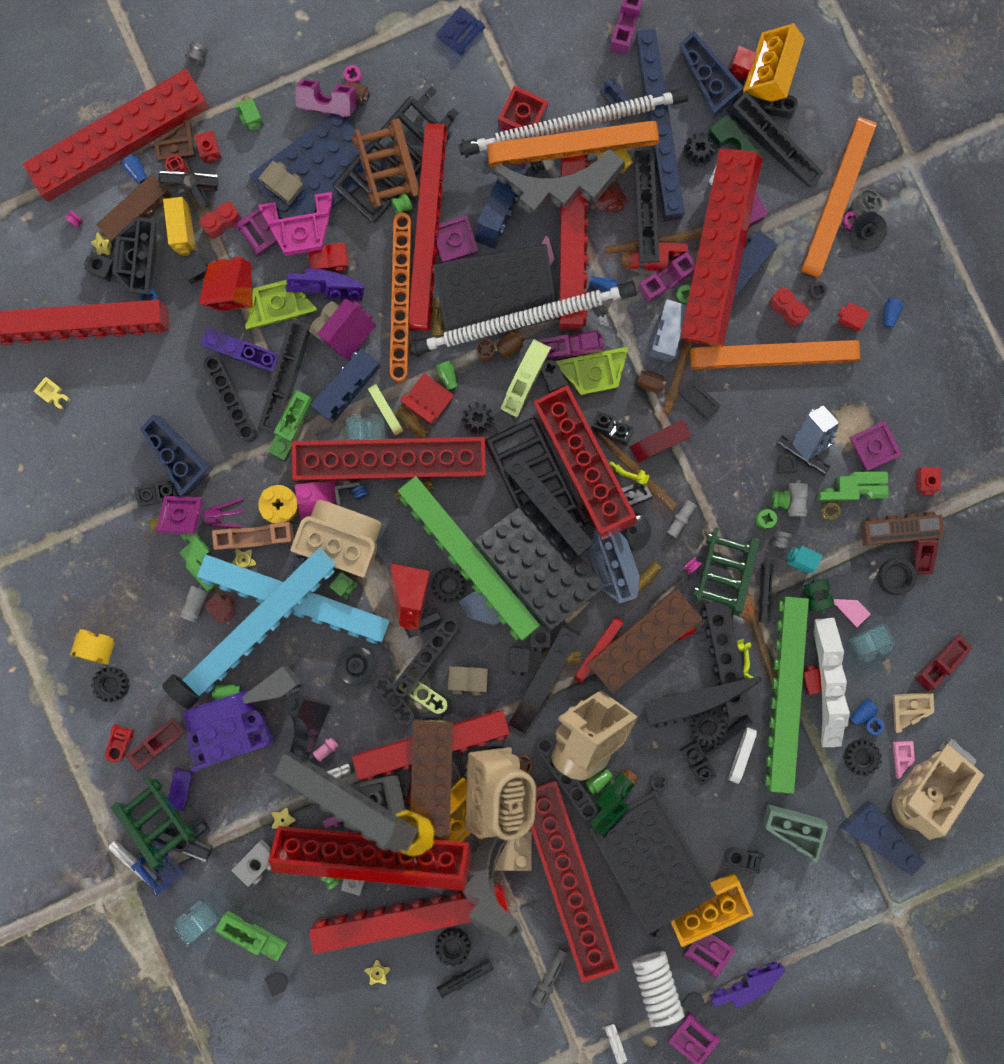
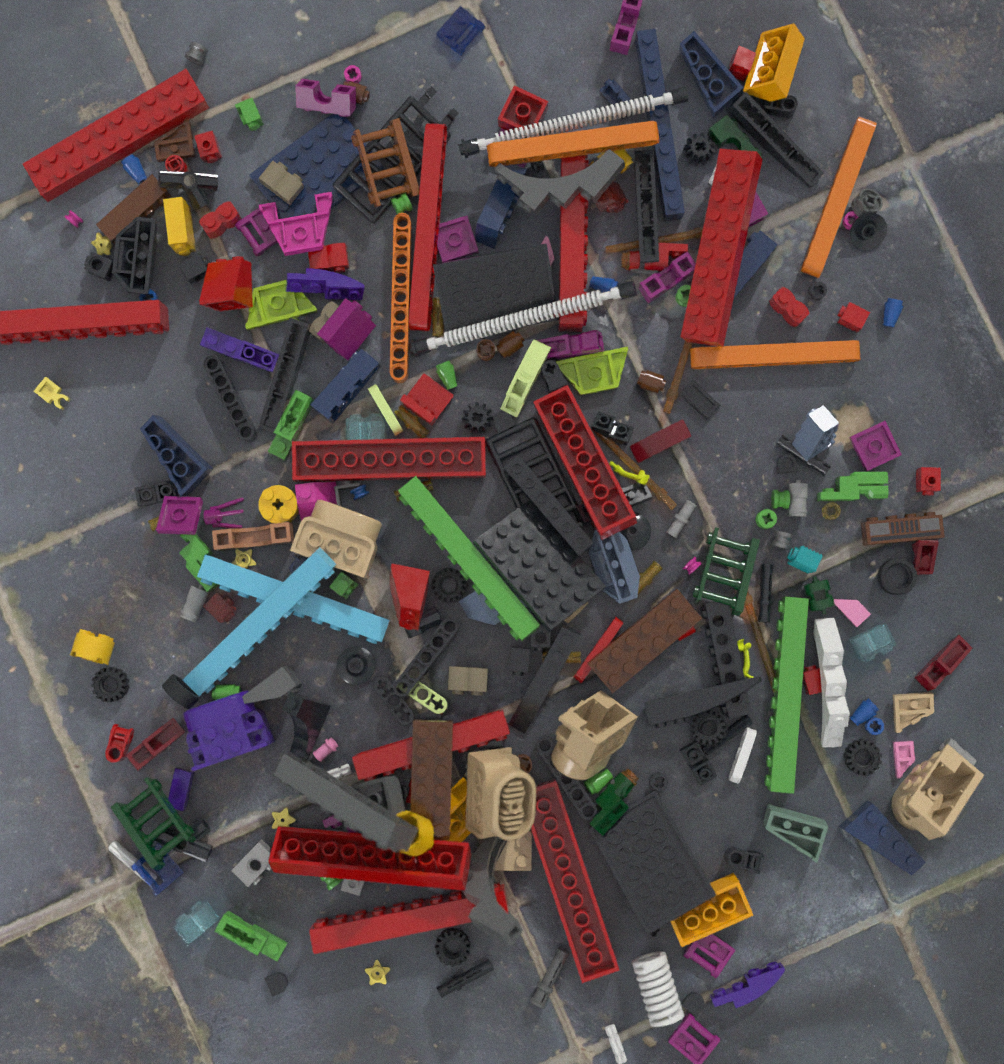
wedge [649,299,687,363] -> none

